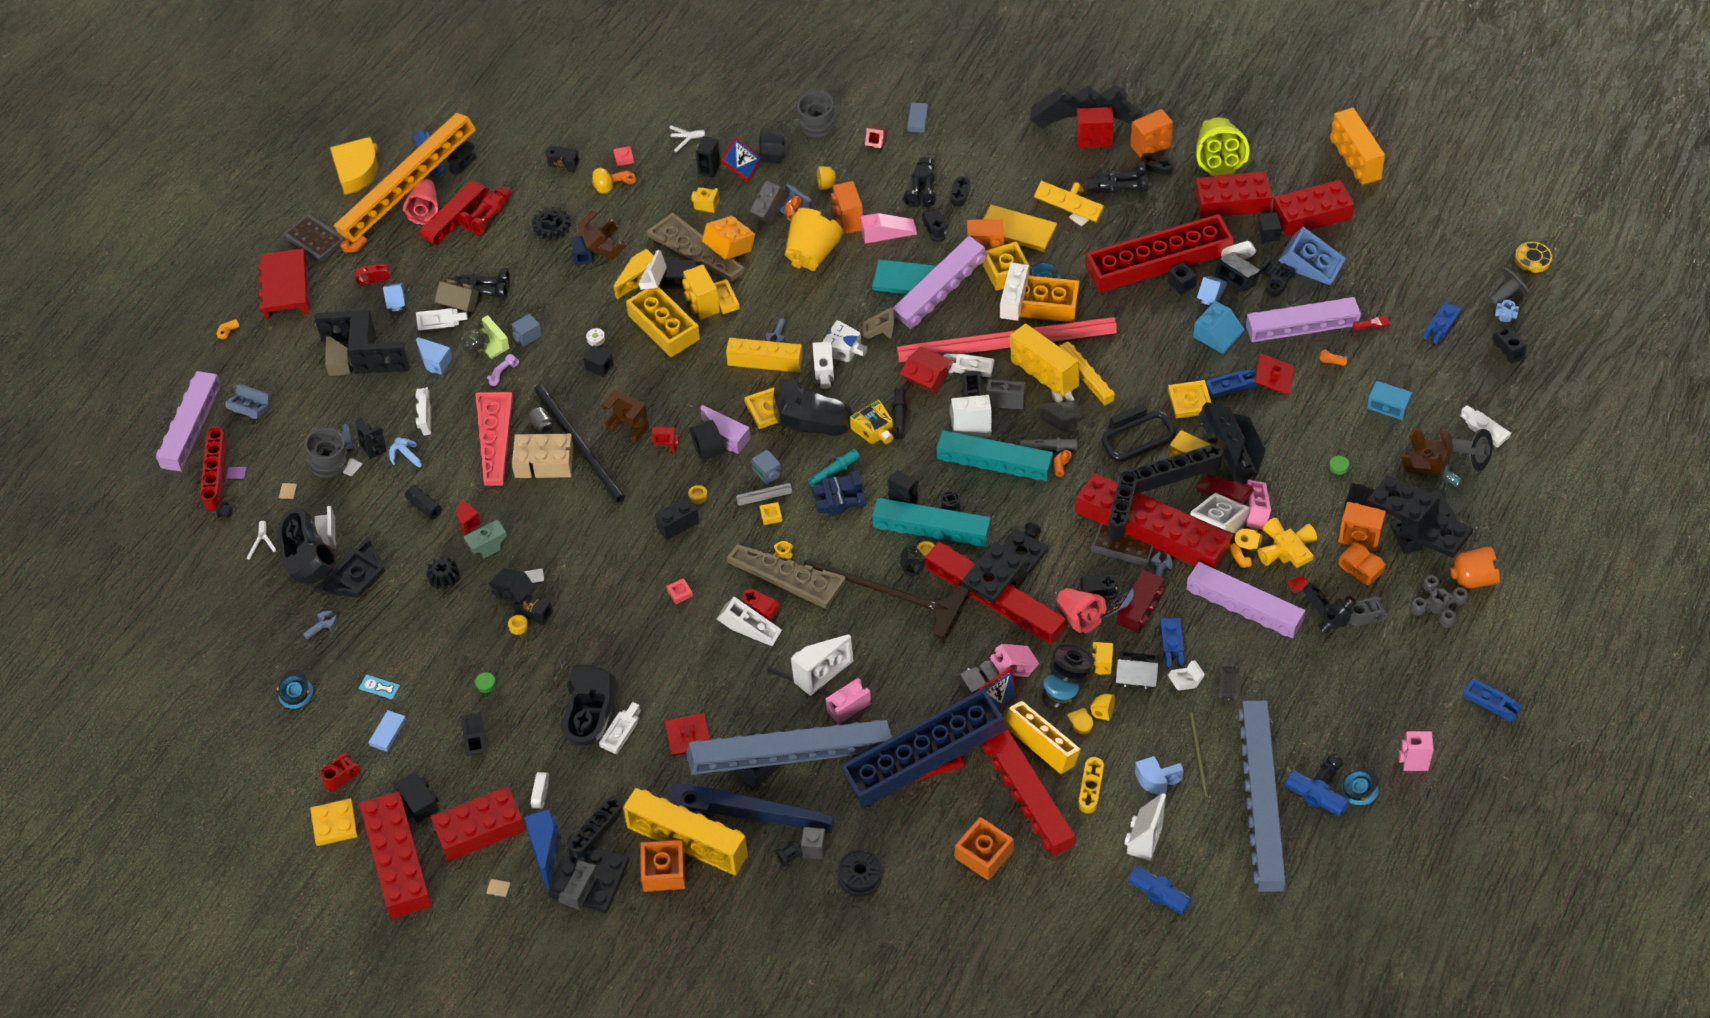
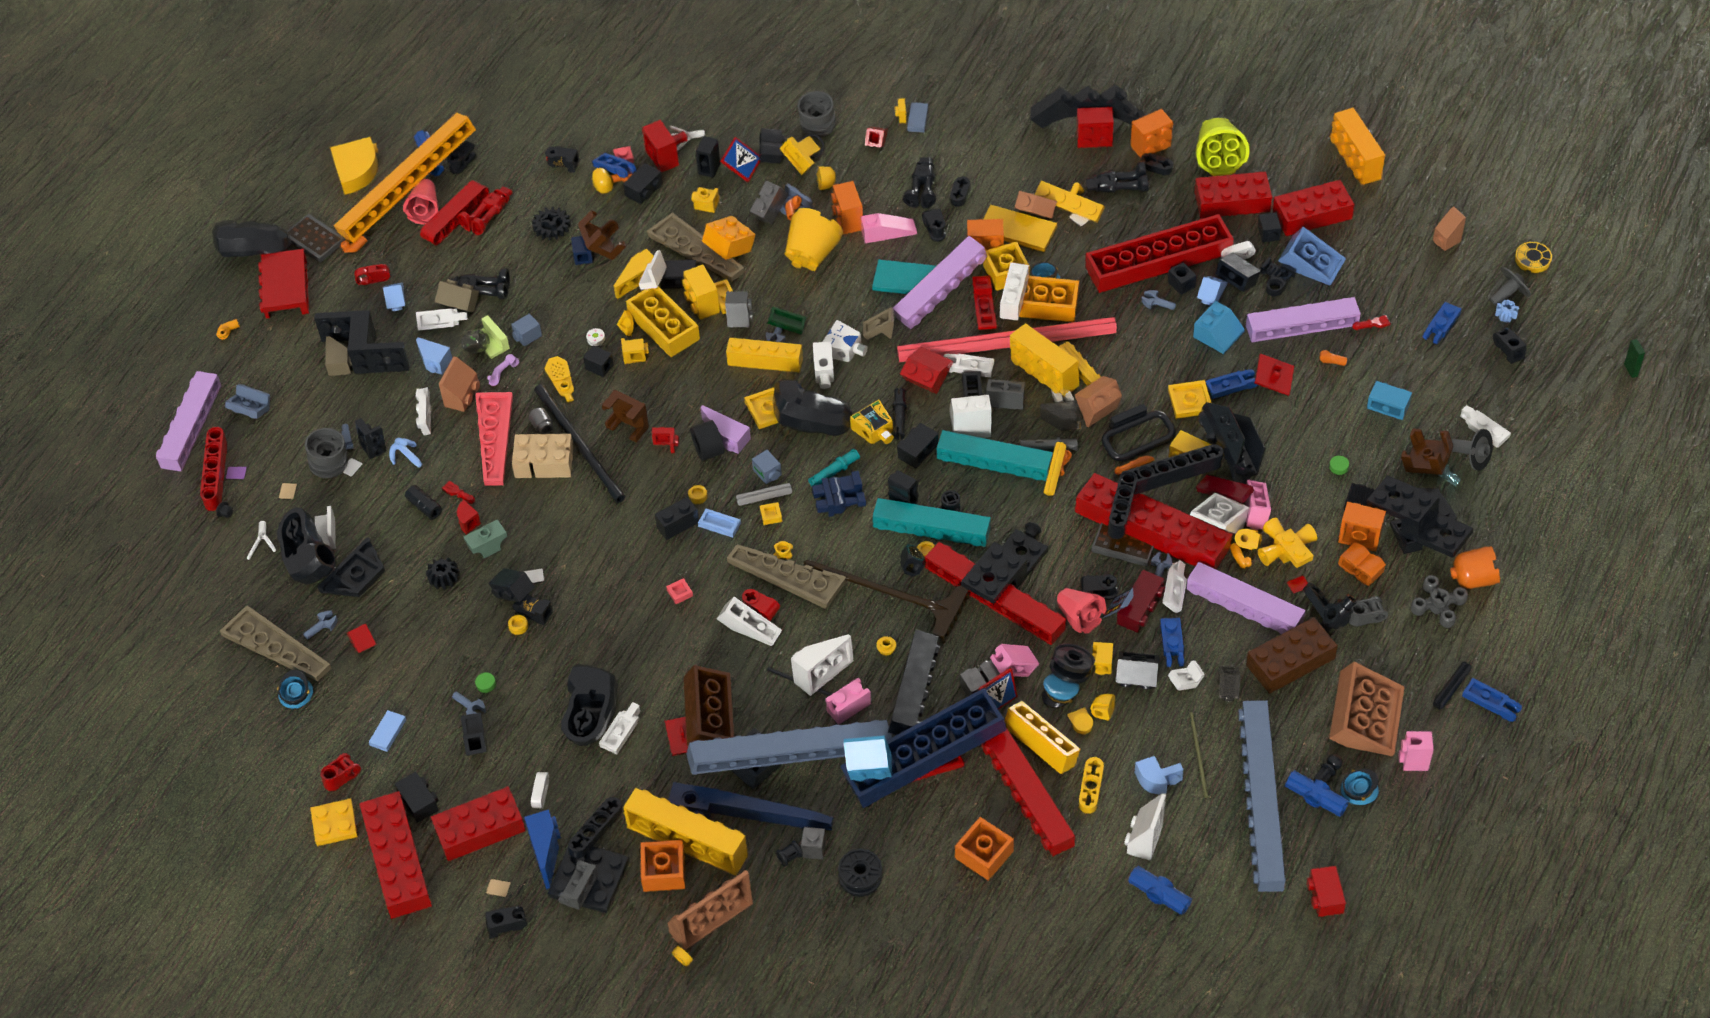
medium azure sticker [358,674,400,699] -> none
none -> black piece [212,220,291,257]
none -> dark tan wing [220,605,331,682]
none -> red brick [346,623,376,653]
none -> nougat slope [439,356,480,412]
none -> red piece [441,481,475,504]
none -> sand blue bar [452,692,486,715]
none -> black leg [485,906,527,939]
none -> yellow piece [544,356,574,402]
none -> blue hinge [592,153,636,178]
none -> yellow tile [617,310,634,336]
none -> yellow brick [621,338,649,364]
none -> black brick [623,163,663,204]
none -> red brick [642,120,688,173]
none -> nougat slope [668,870,753,950]
none -> yellow tile [672,946,693,966]
none -> reddish brown brick [683,665,734,746]
none -> light blue tile [698,509,741,538]
none -> brick [725,291,754,327]
none -> dark green tile [767,306,807,335]
none -> yellow piece [779,134,824,175]
none -> slope [844,736,892,781]
none -> yellow plate [876,636,896,656]
none -> black brick [888,630,940,735]
none -> yellow plate [895,98,906,123]
none -> black brick [897,423,939,469]
none -> red slope [972,276,997,330]
none -> nougat slope [1015,191,1057,219]
none -> yellow axle [1043,442,1066,496]
none -> nougat slope [1075,376,1122,427]
none -> orange piece [1114,455,1154,475]
none -> sand blue bar [1141,290,1176,310]
none -> white hinge [1162,560,1187,613]
none -> reddish brown brick [1246,617,1338,694]
none -> red brick [1306,866,1346,917]
none -> nougat slope [1329,662,1404,756]
none -> nougat slope [1433,207,1466,251]
none -> black axle [1433,661,1472,709]
none -> dark green tile [1624,339,1645,378]

